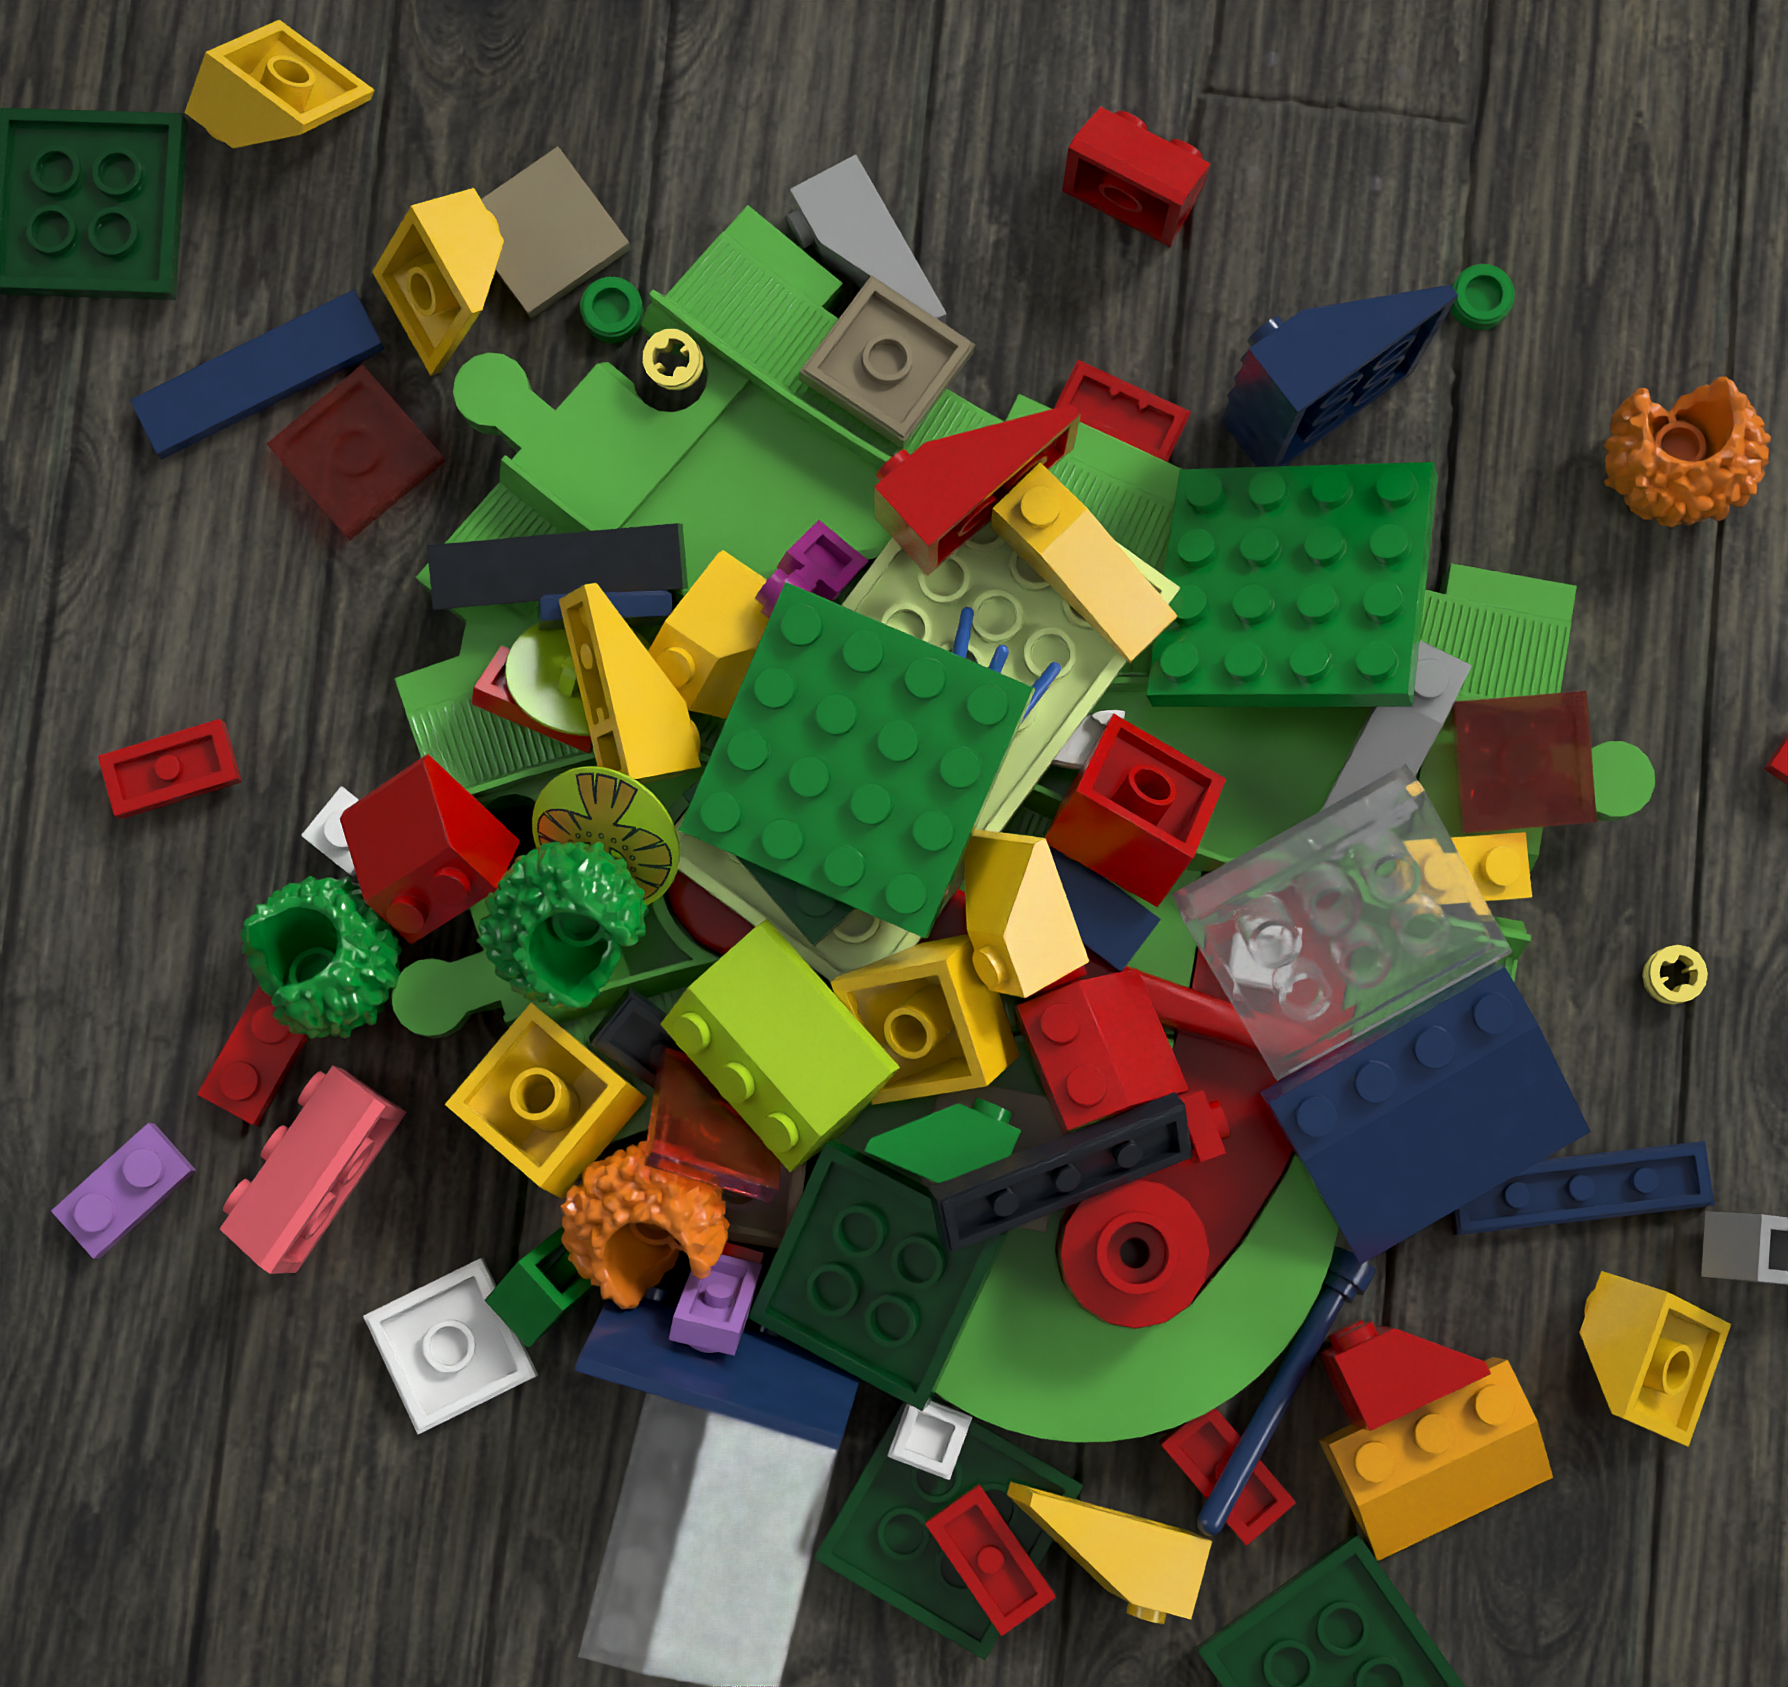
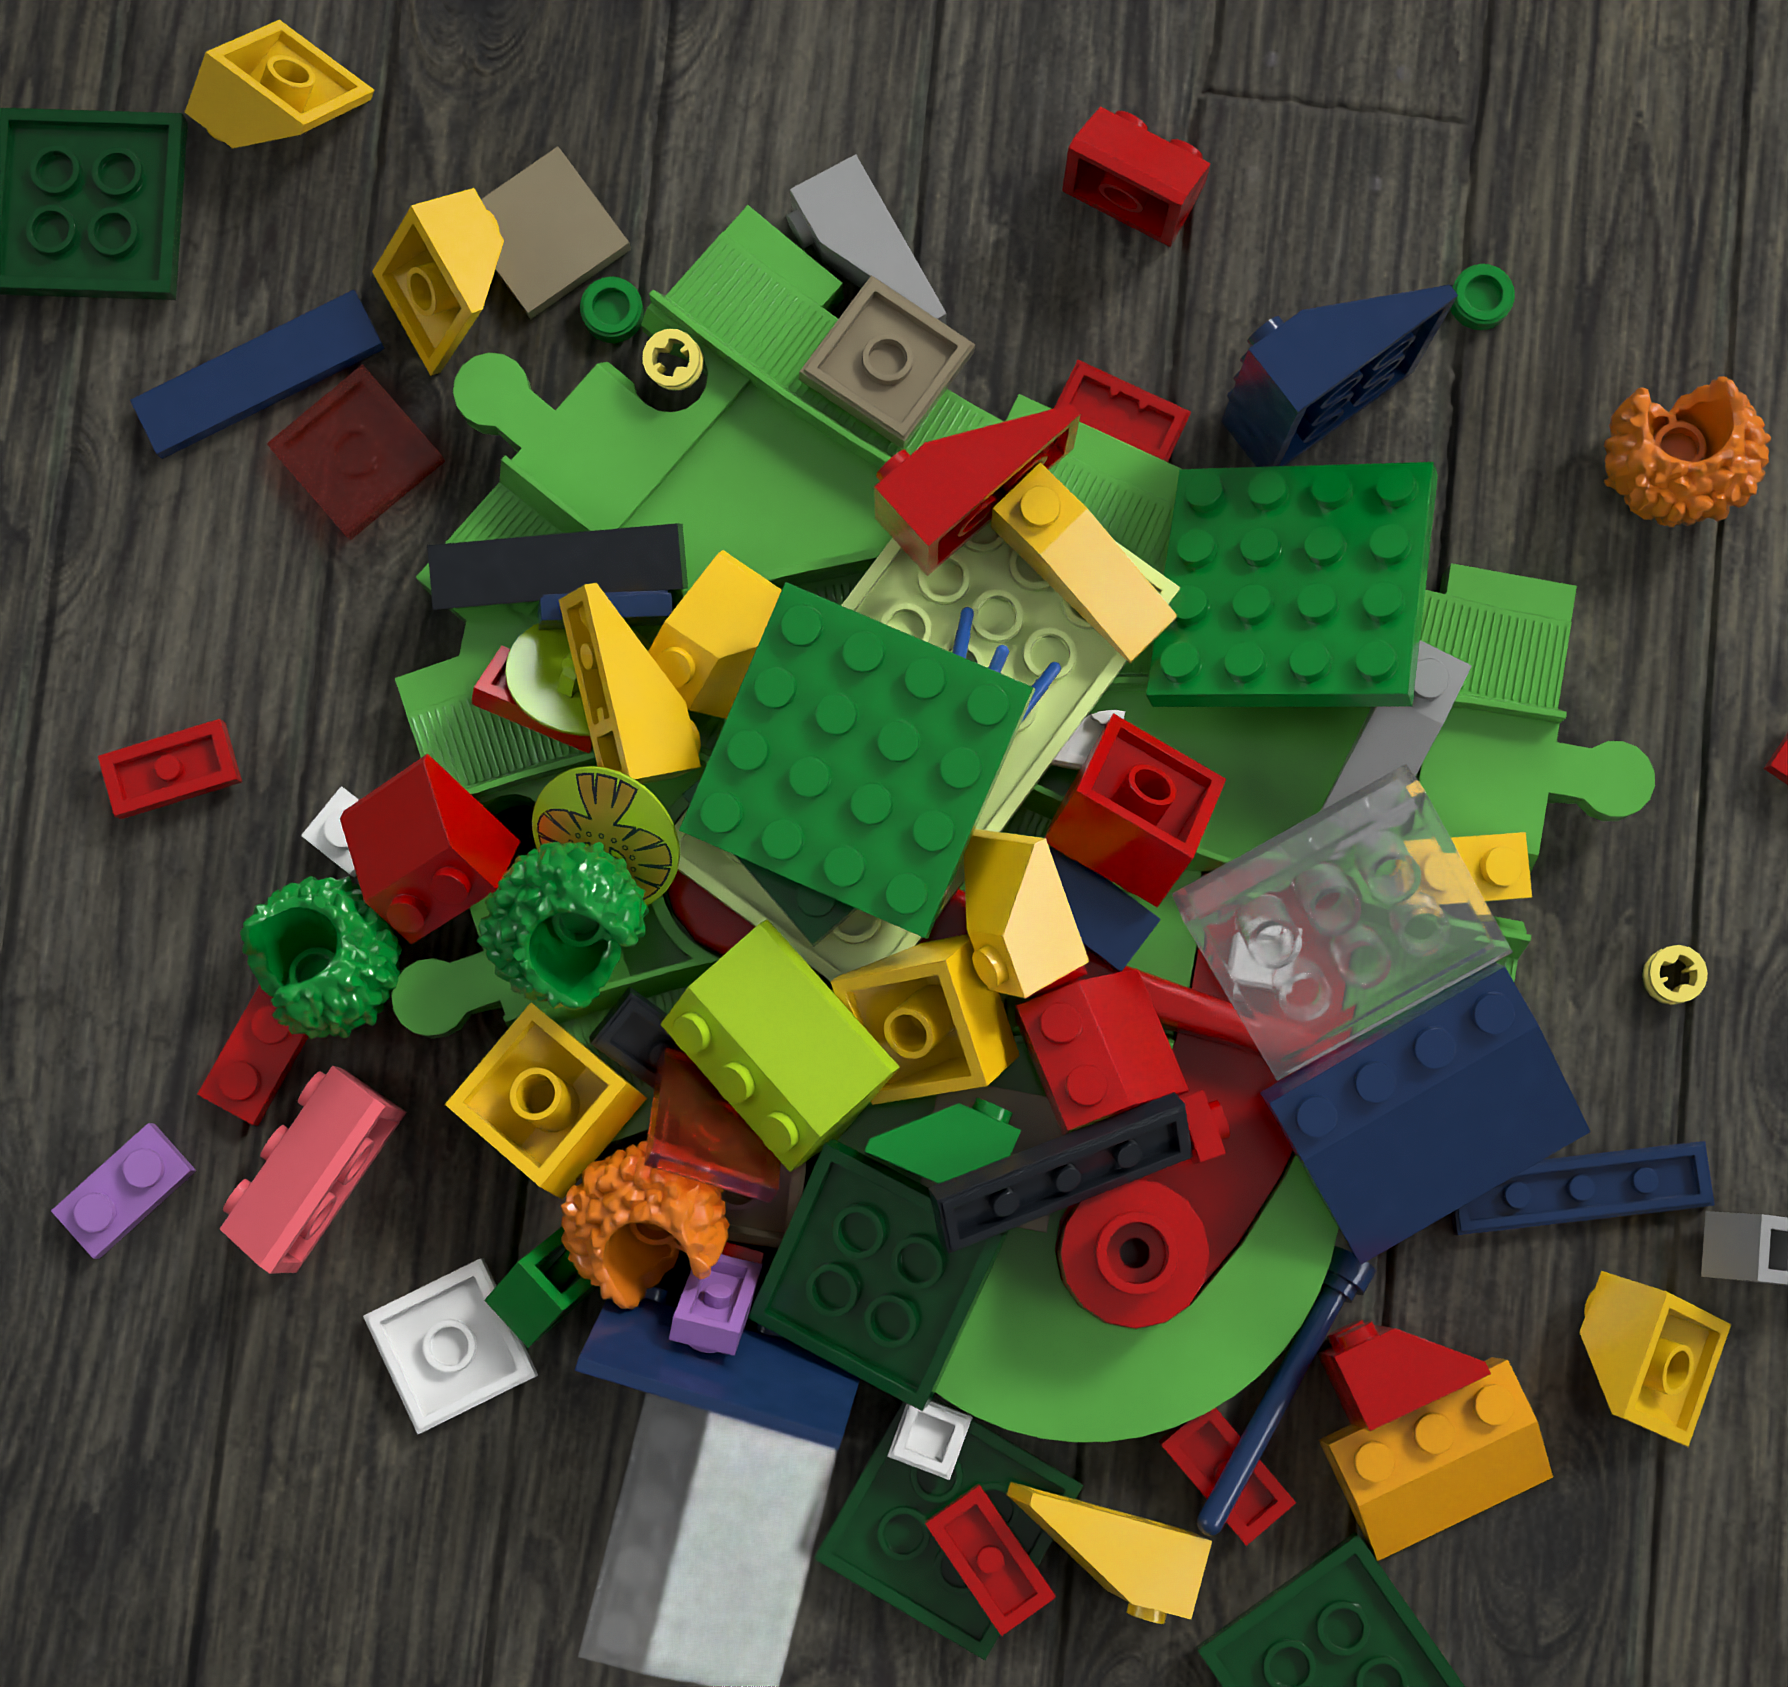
magenta plate [755,520,869,619] -> none
clear red plate [1451,691,1597,833] -> none

